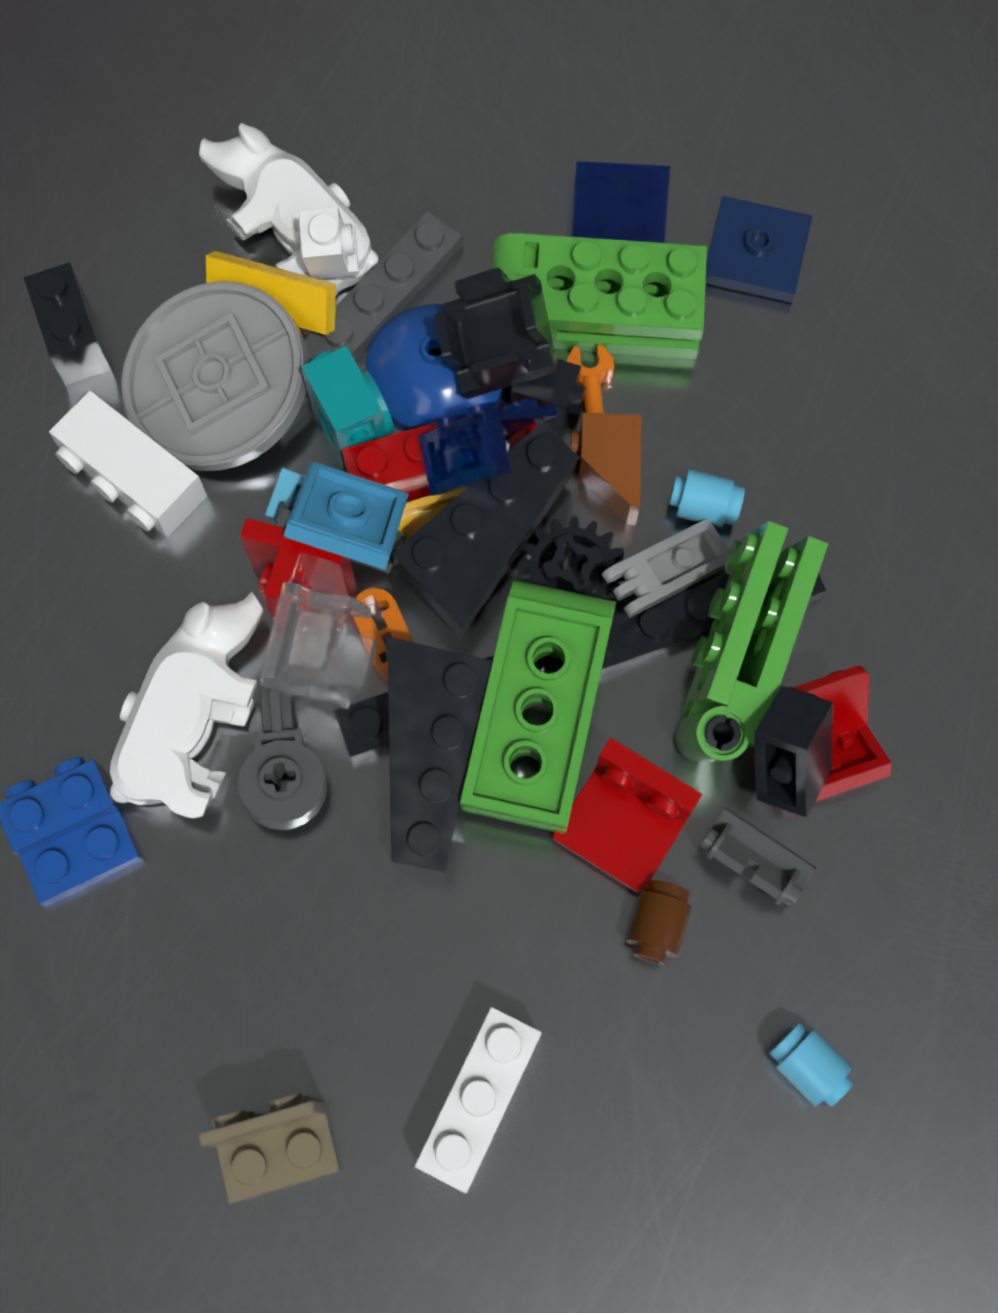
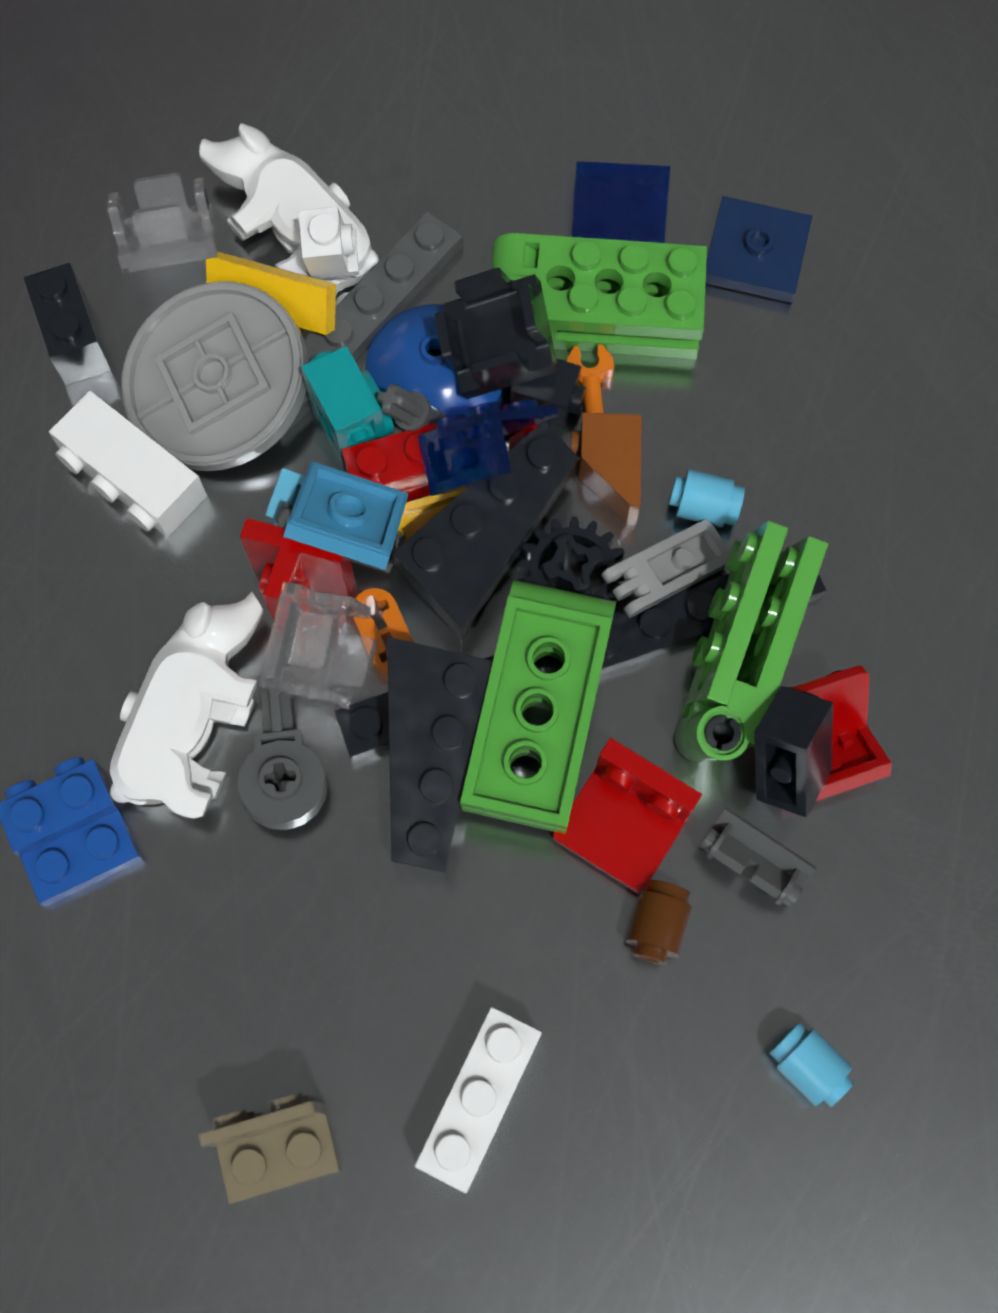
none -> clear panel [108,172,218,274]
none -> dark grey axle [377,384,447,434]

